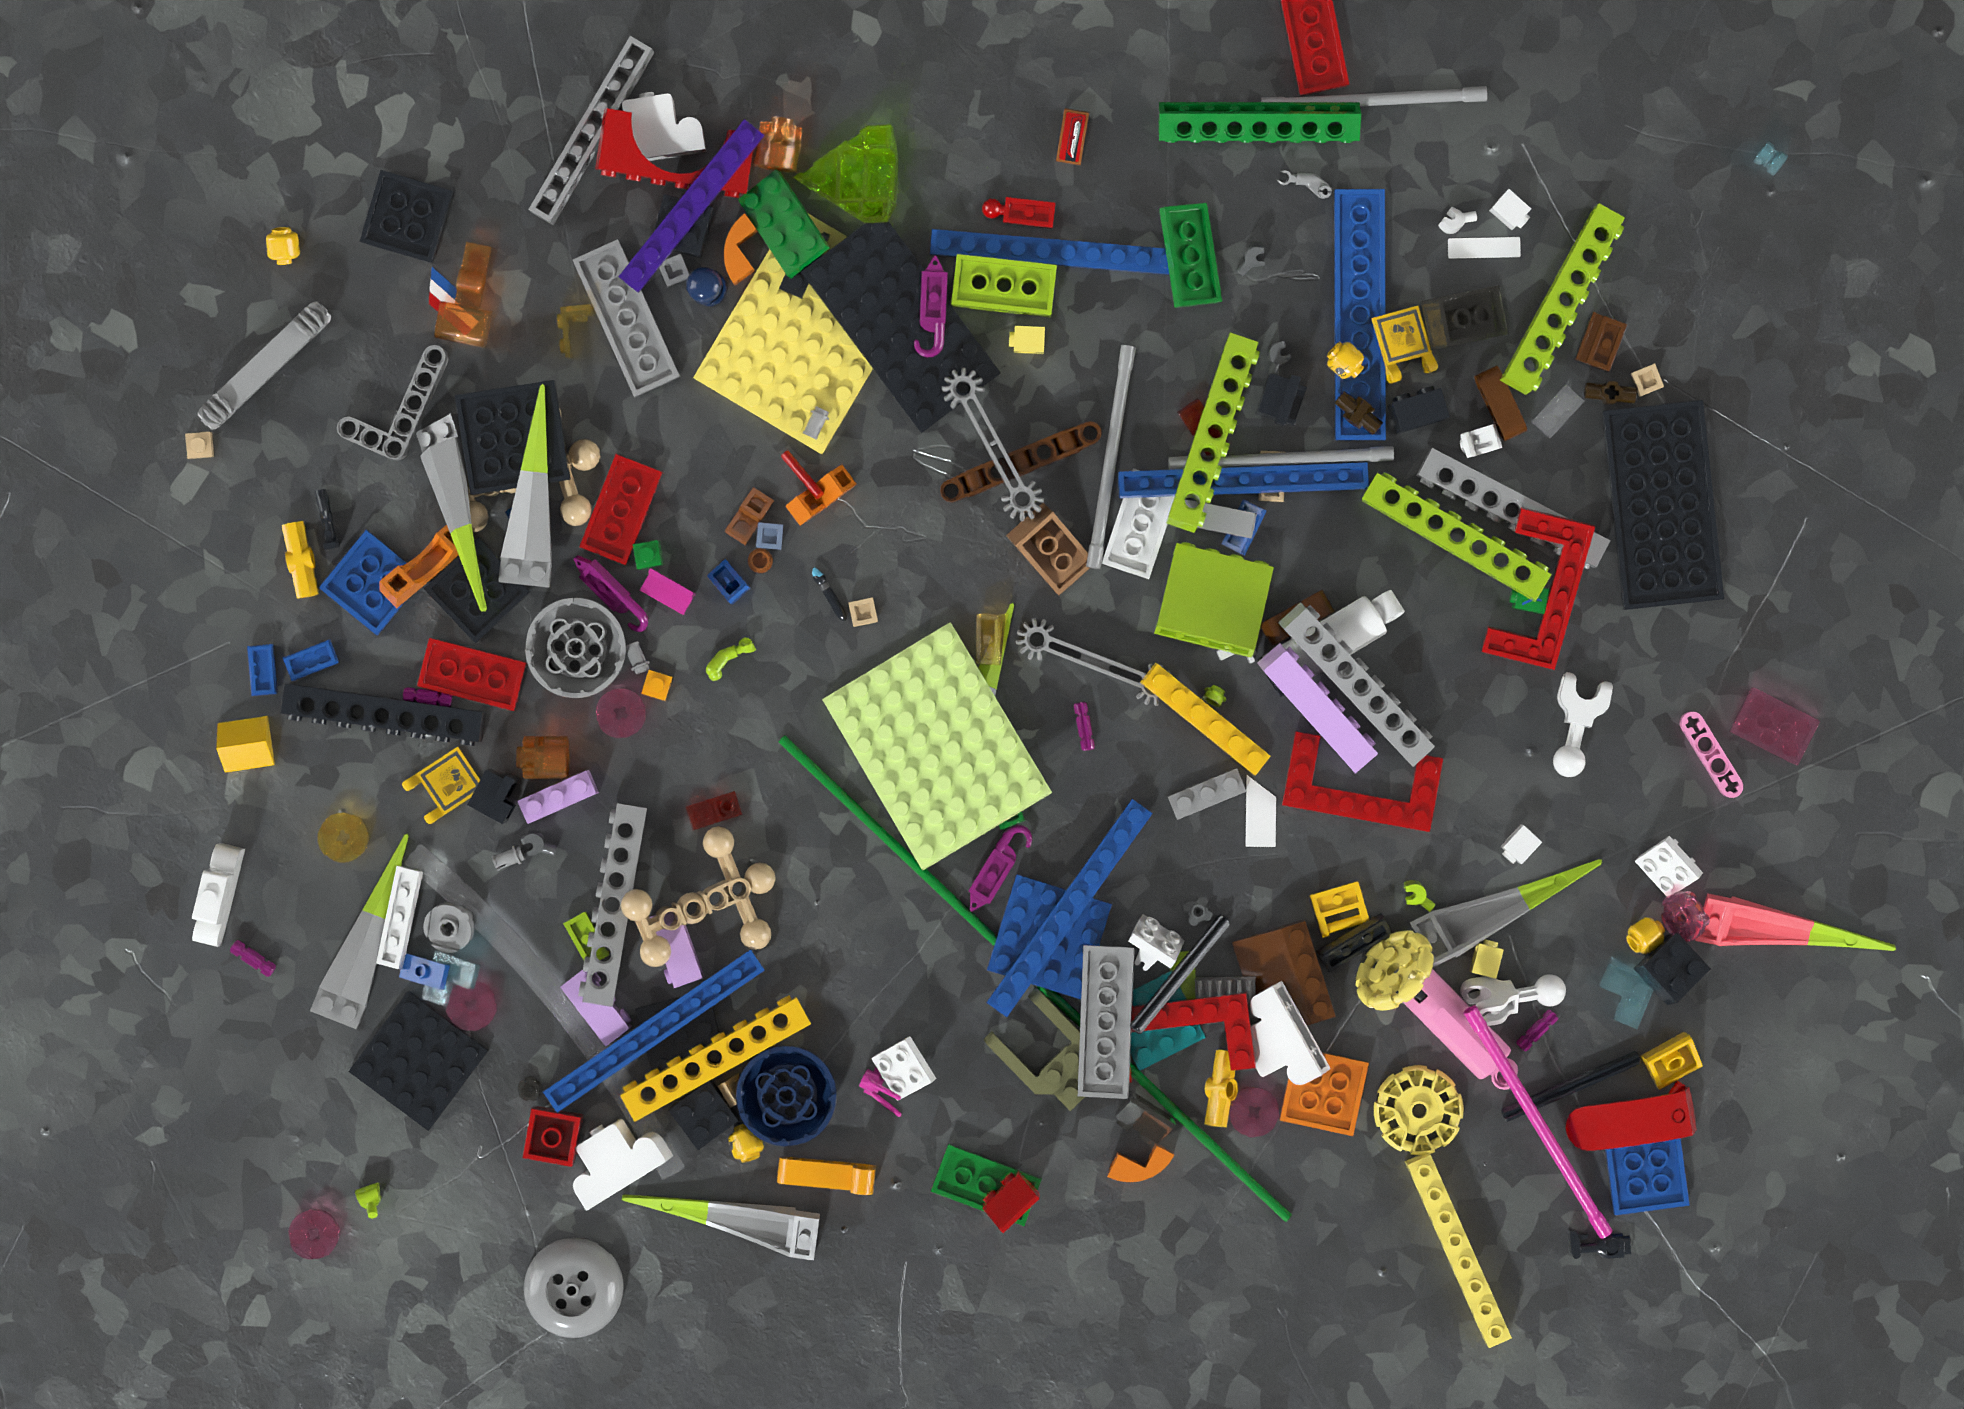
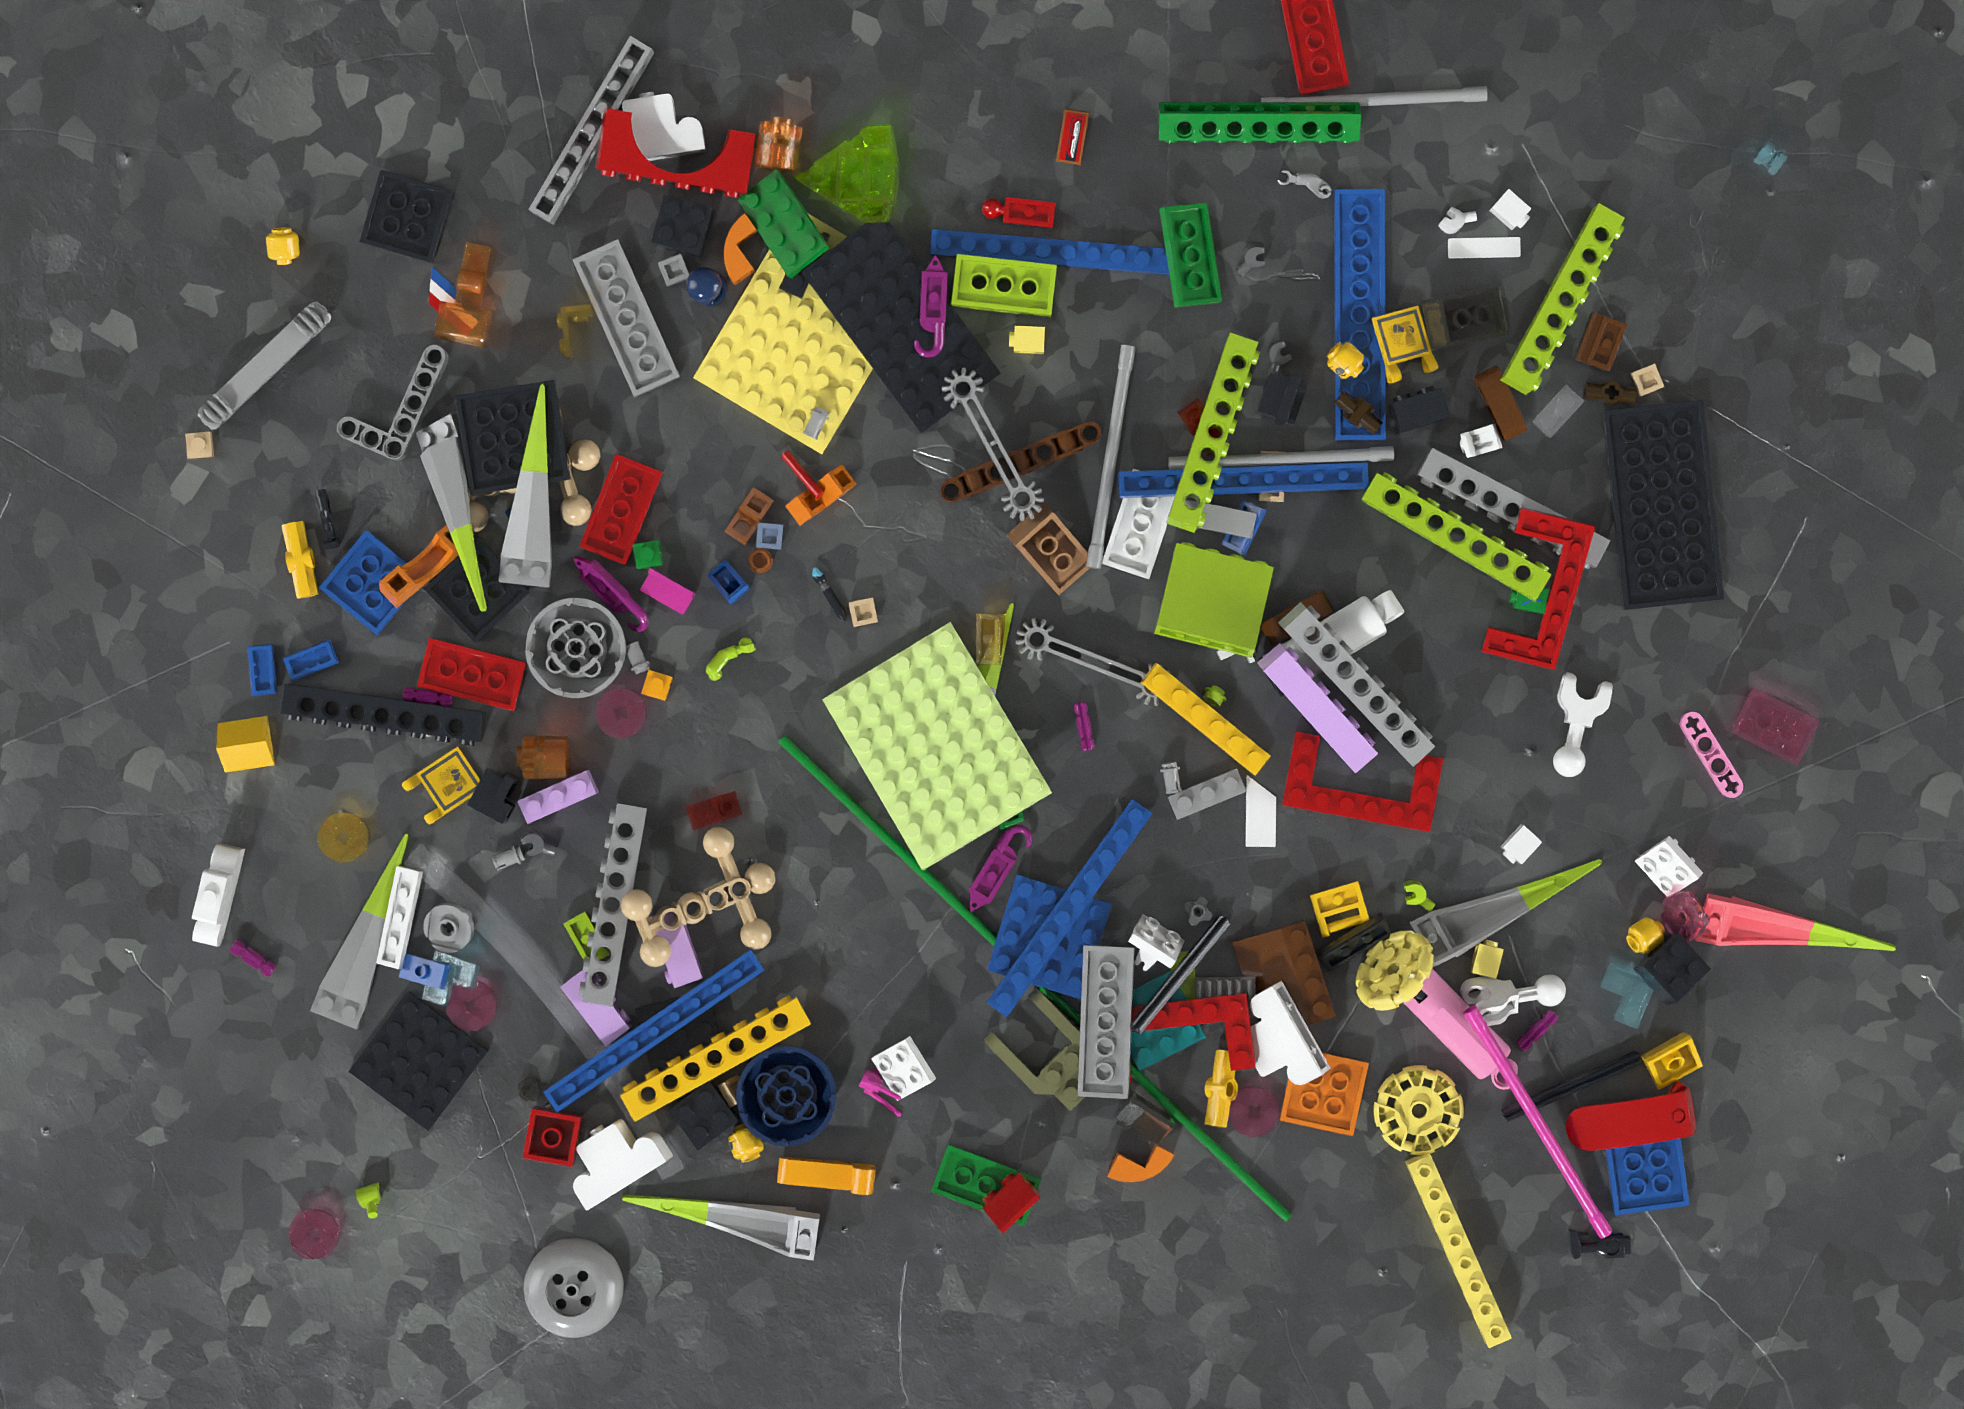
dark purple plate [618,119,764,293] -> none
none -> light grey pin [1160,761,1182,794]

